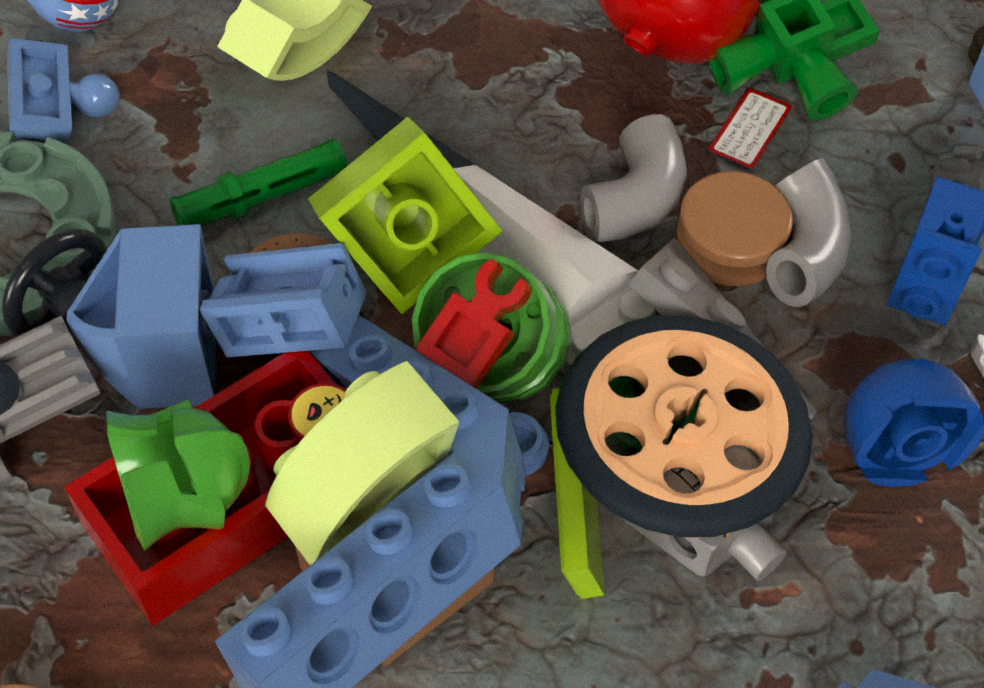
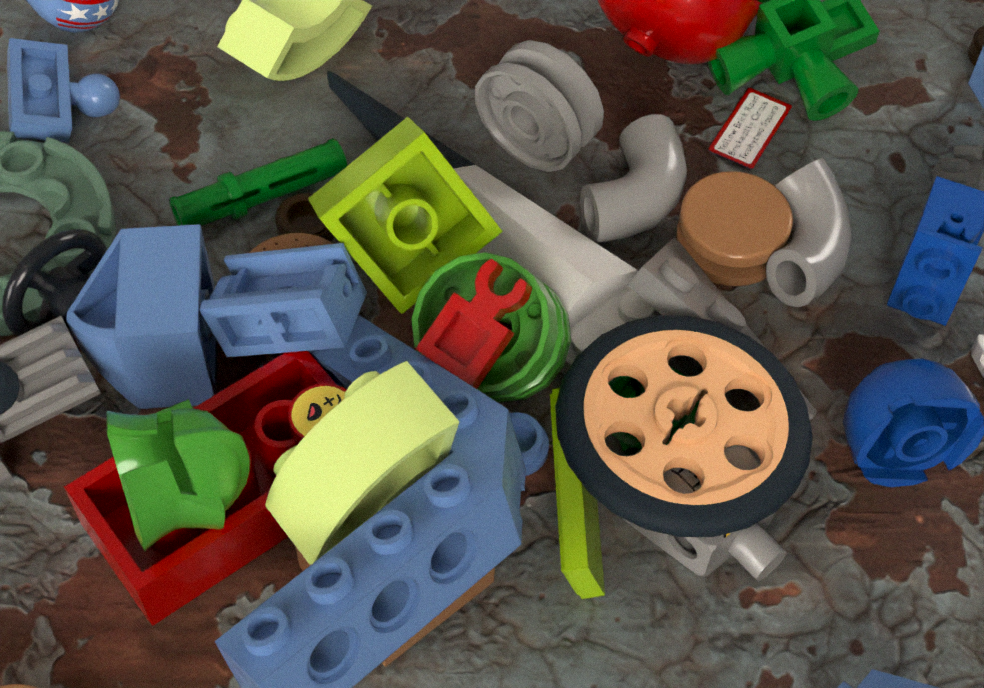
none -> dark brown tile [275,193,335,242]
none -> light grey wheel [475,40,604,172]

